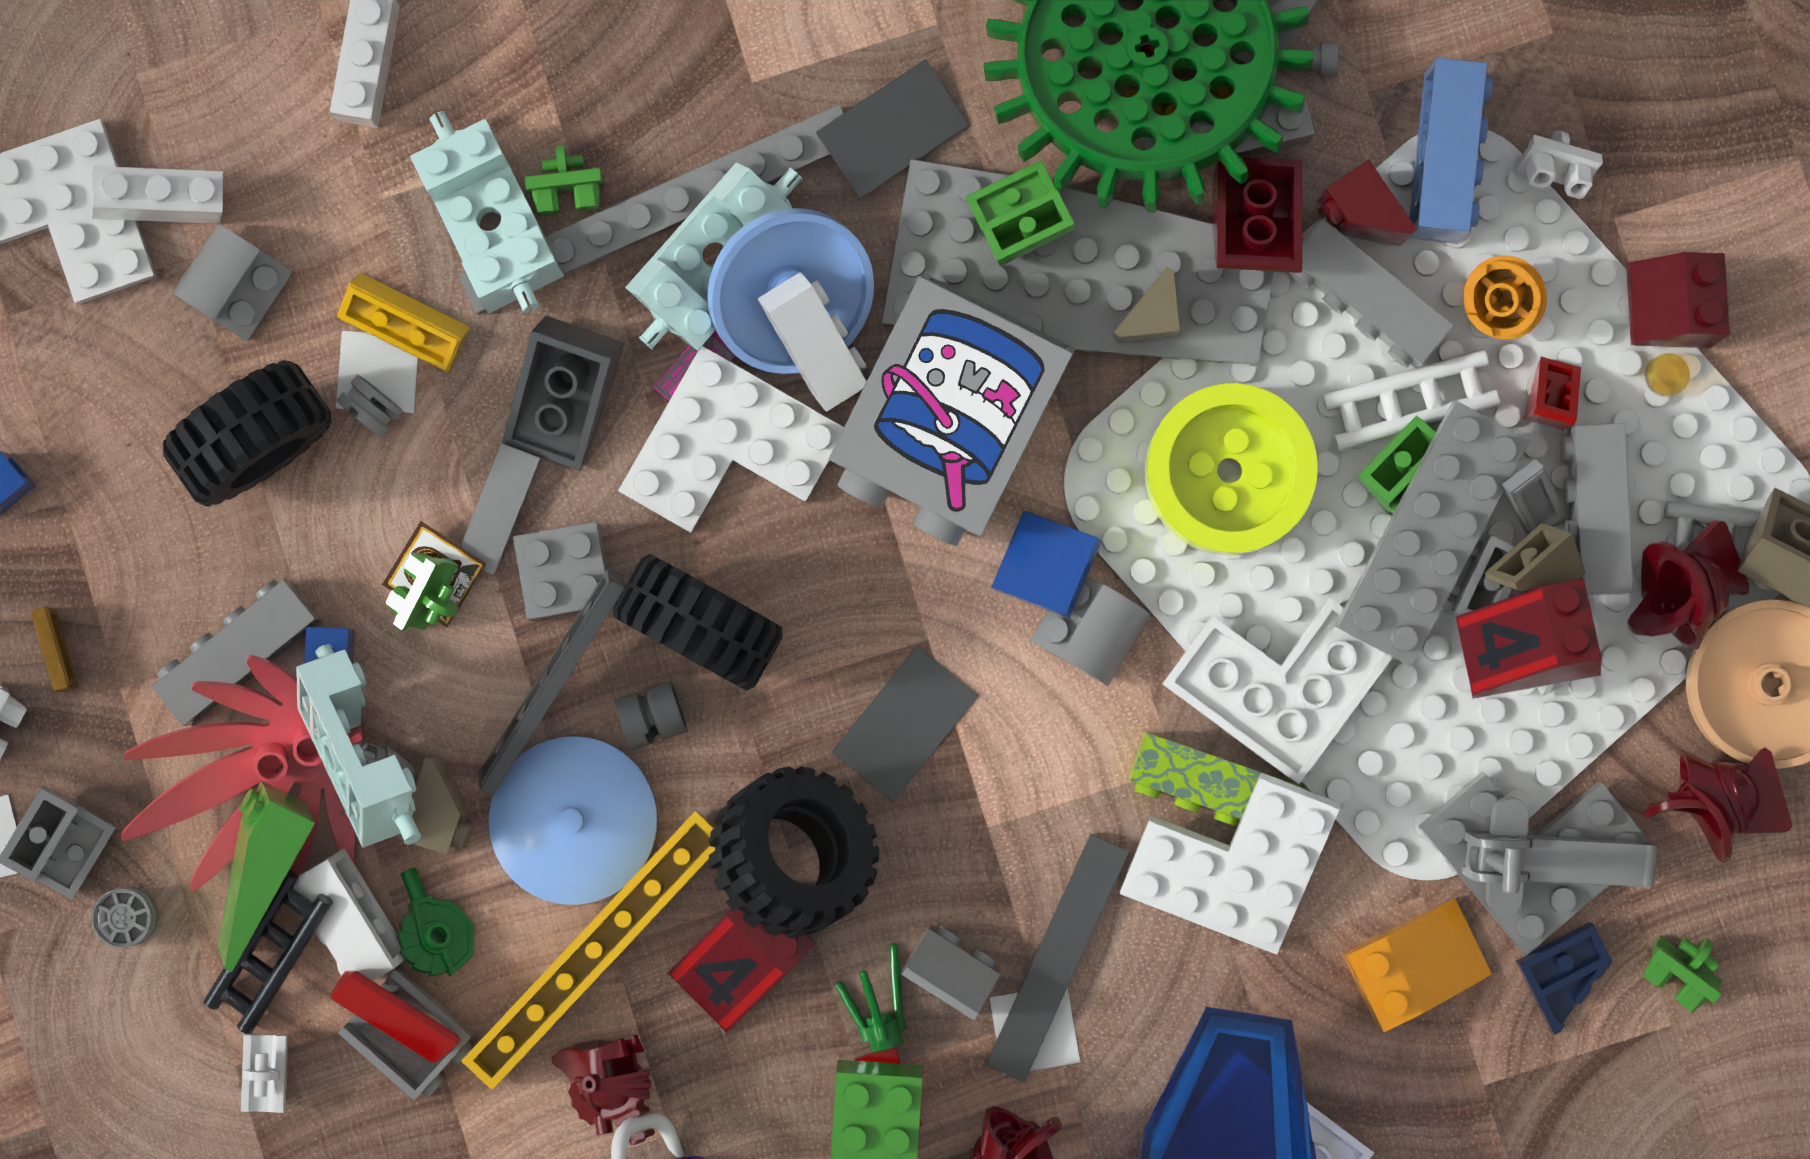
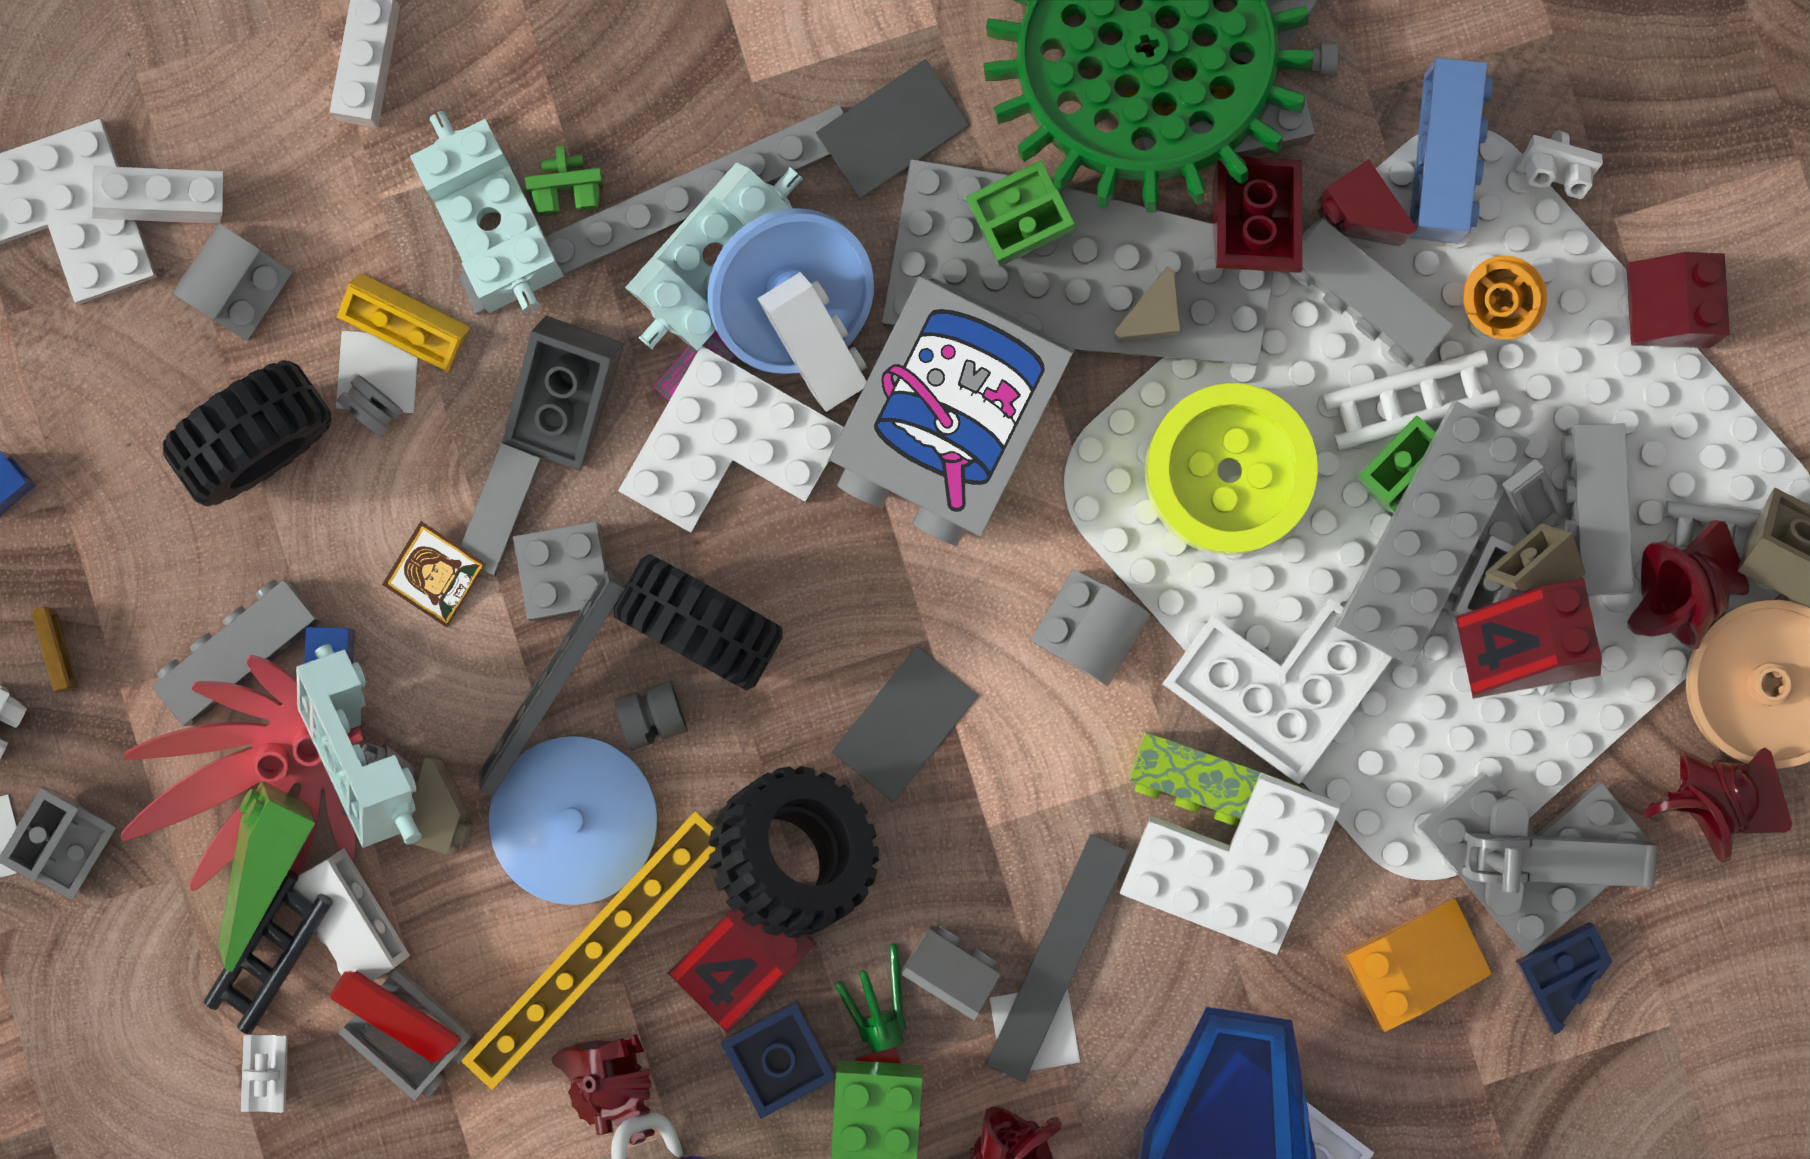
light grey wheel [92,887,158,948] -> none
bright green hips [386,553,458,630] -> none
green piece [397,868,474,977] -> none
blue tile [991,511,1102,618] -> none
red slope [1523,356,1581,430] -> none
bright green hips [1644,935,1722,1012] -> none
clear yellow tile [1645,353,1690,397] -> none
none -> dark blue brick [721,1000,836,1119]

